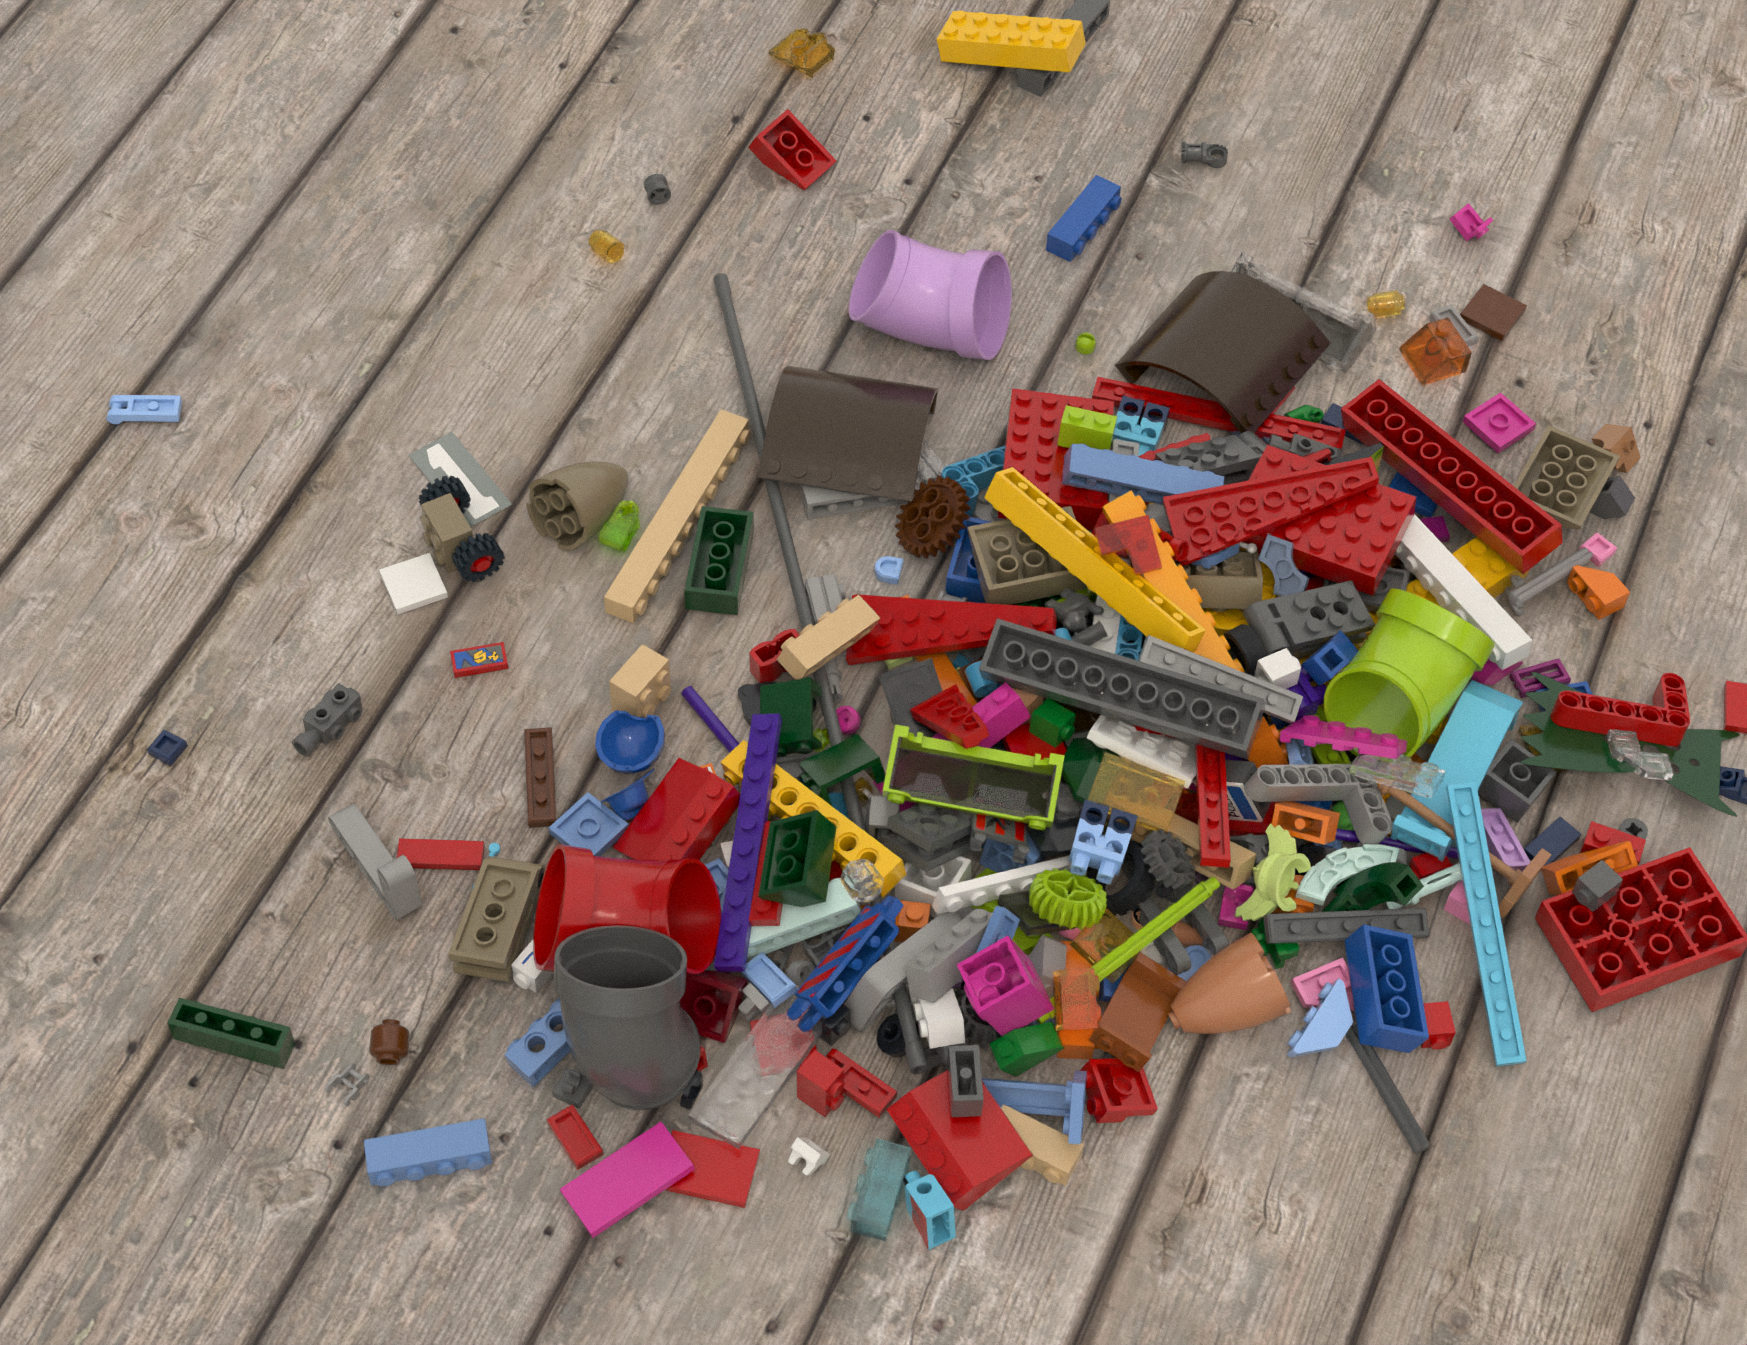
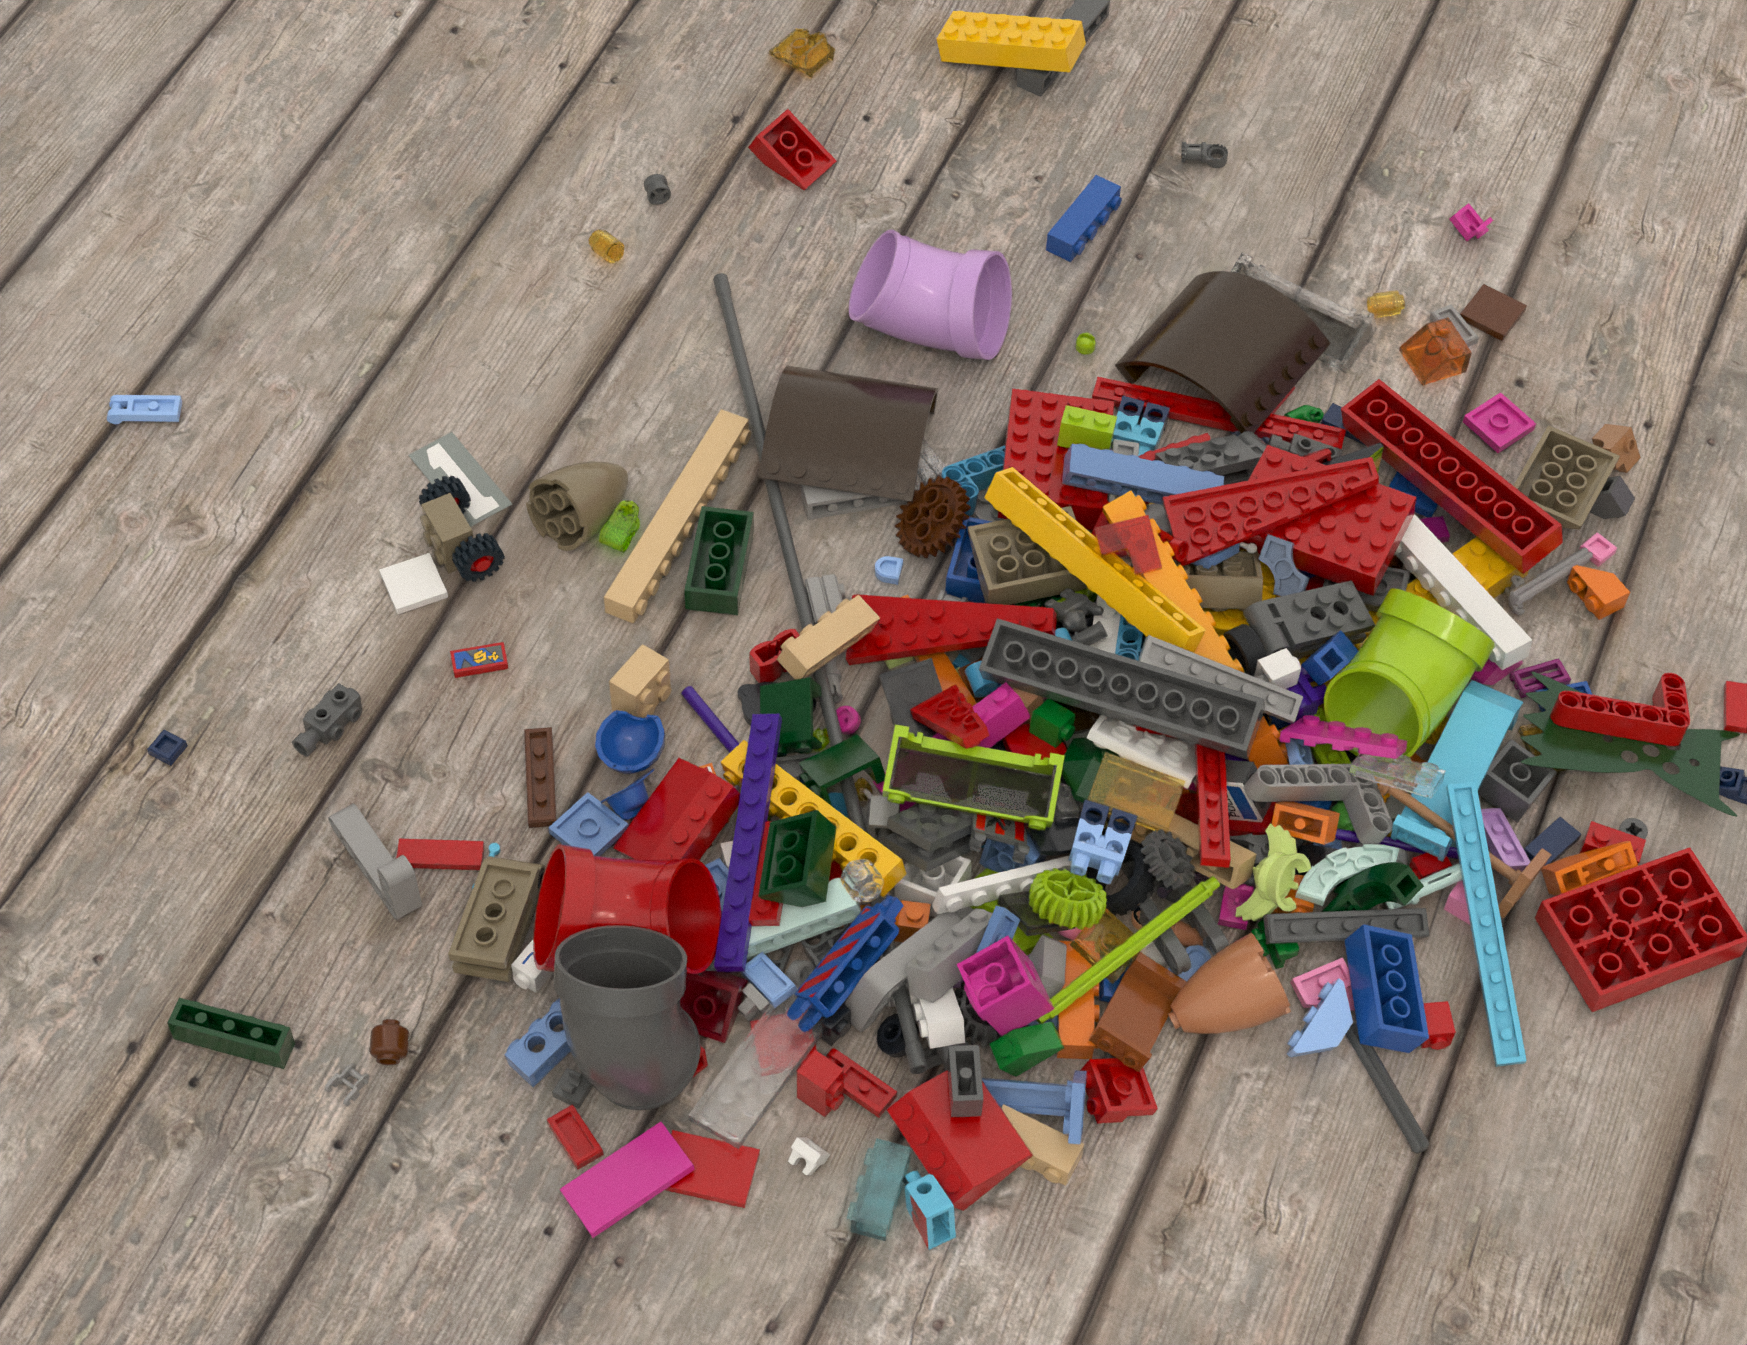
medium blue brick [364,1118,492,1186] -> none
black tile [680,1070,703,1110] -> none
clear orange brick [1053,968,1101,1031] -> none
dark grey brick [1572,860,1623,912] -> none
clear tile [1606,729,1674,781] -> none

